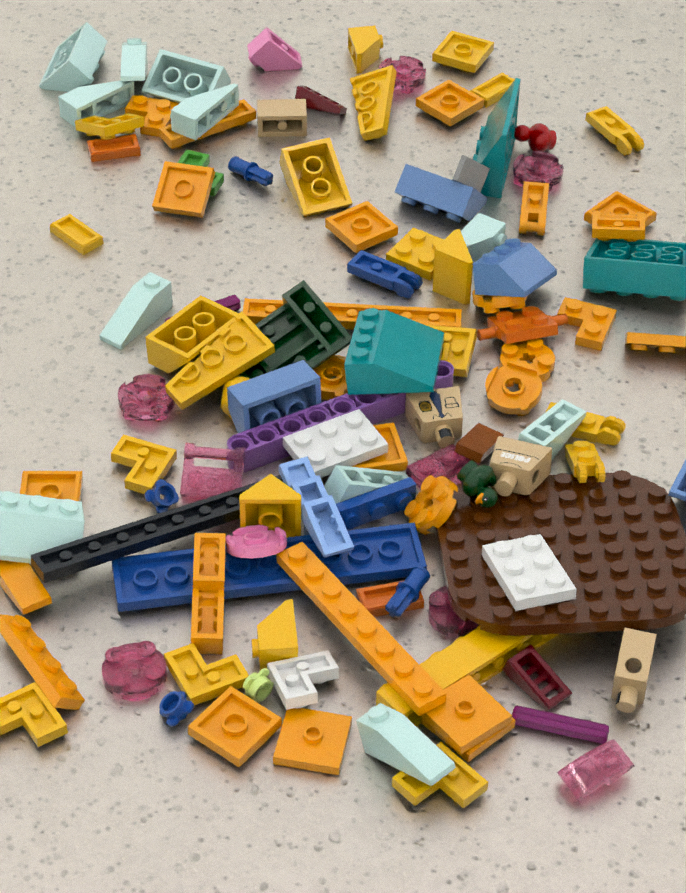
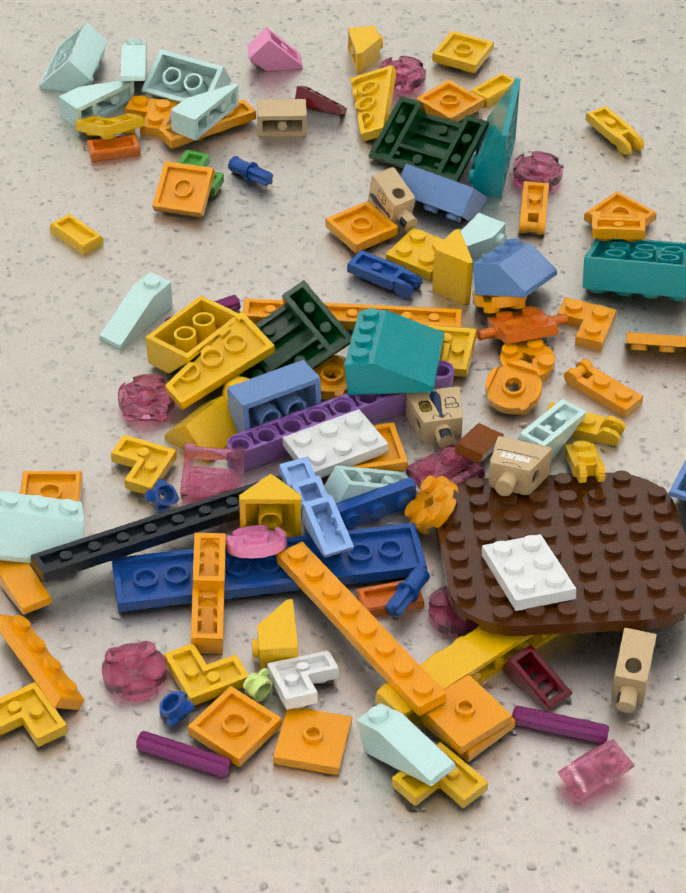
yellow slope [279,137,353,217] -> none
light grey slope [452,155,490,192] -> none
dark green animal [457,460,498,508] -> none
red animal [514,123,557,154] -> none
none -> magenta axle [136,731,231,777]
none -> yellow slope [164,396,238,464]
none -> dark green slope [368,96,489,182]
none -> tan torso [368,167,418,231]
none -> light orange plate [564,358,644,418]

